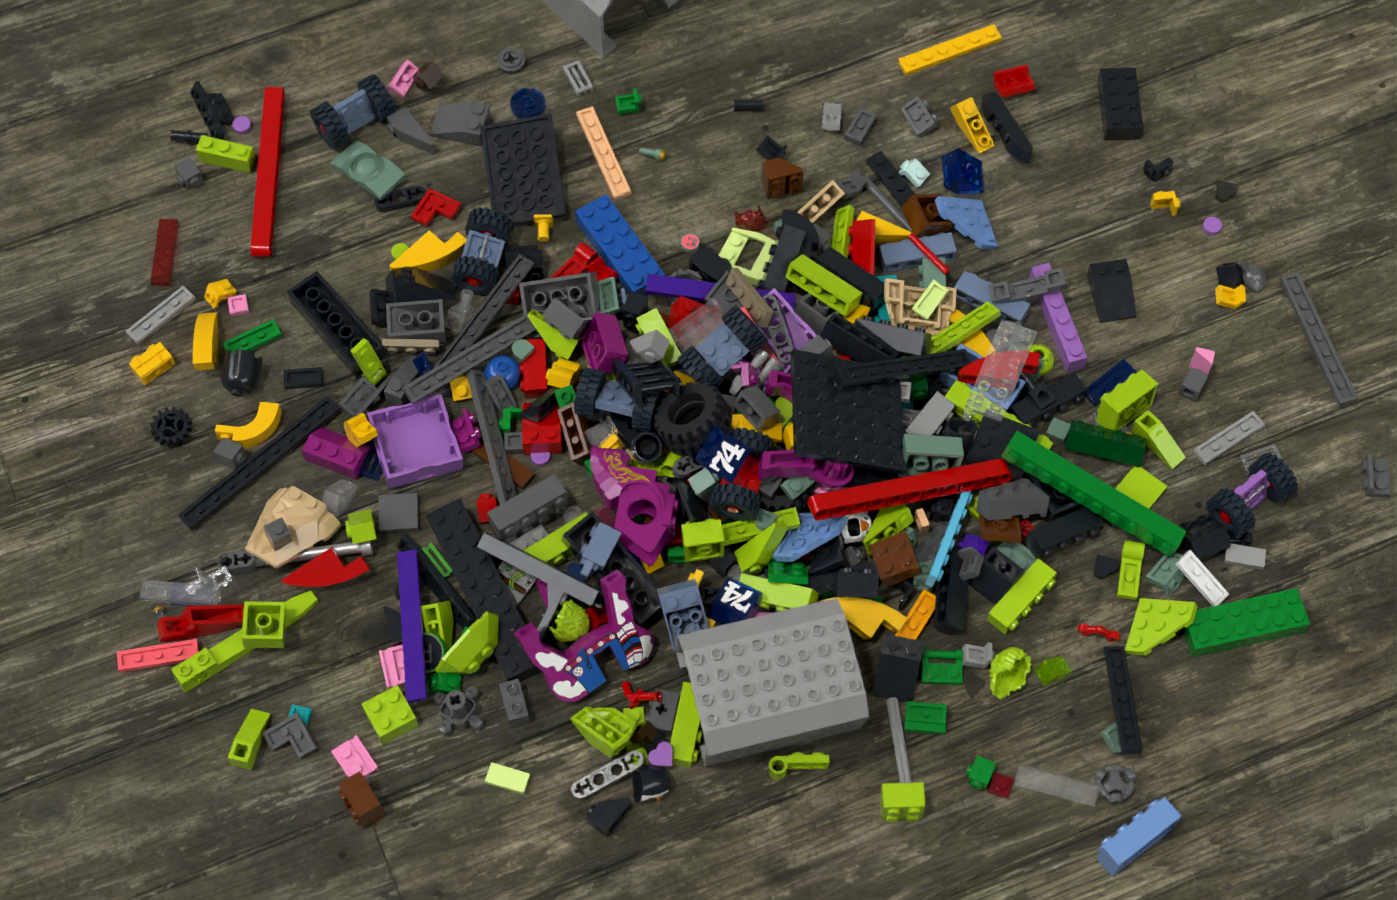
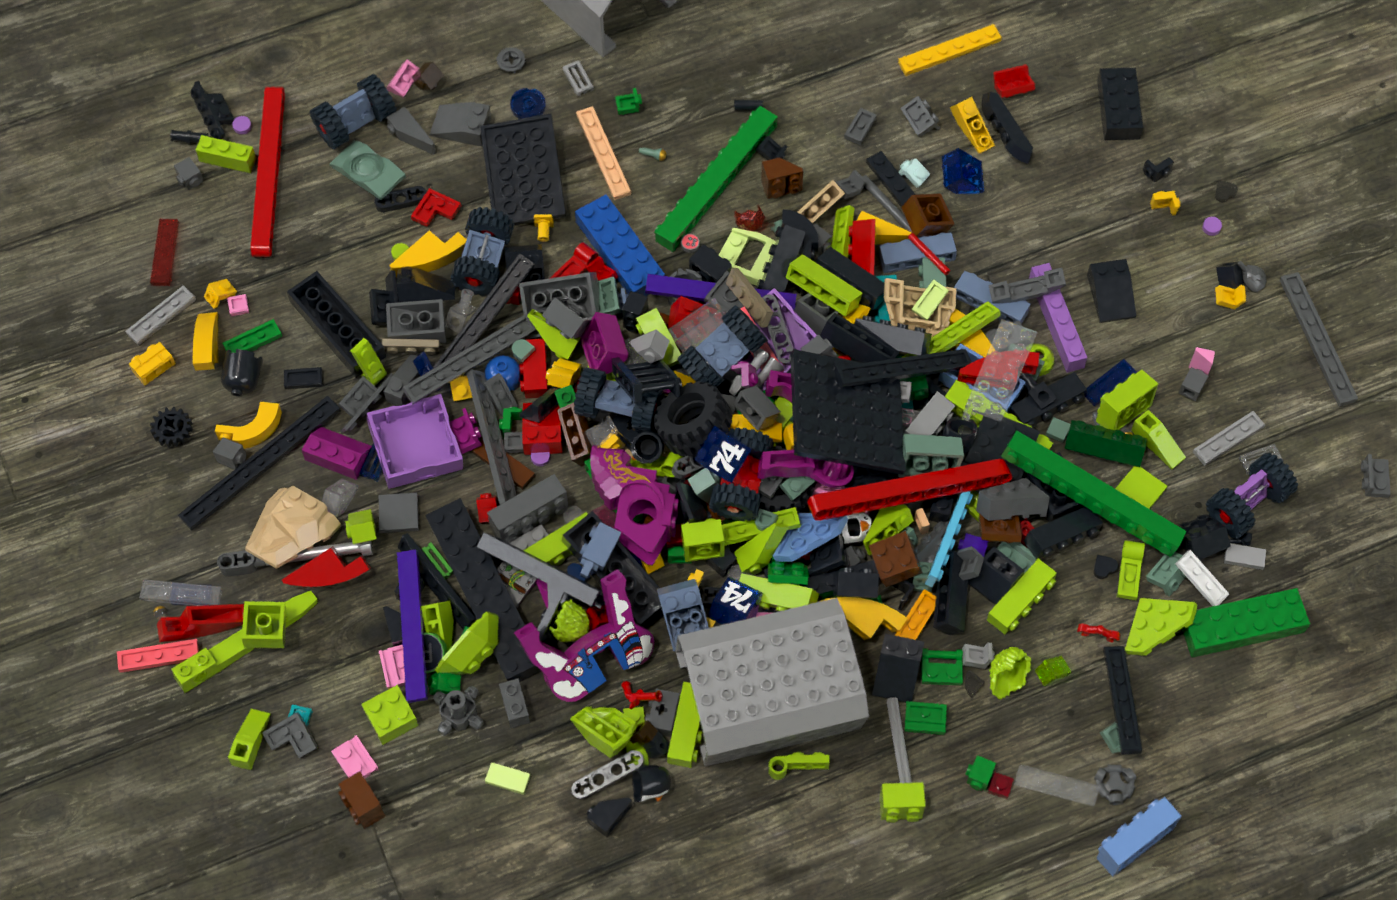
clear bracket [184,566,232,596] -> none
dark grey brick [264,517,292,551] -> none
yellow brick [344,413,378,447] -> none
medium lavender tile [648,742,672,766] -> none
light grey bracket [822,103,842,131] -> none
medium blue plate [934,196,998,250] -> none
none -> green brick [654,106,778,252]

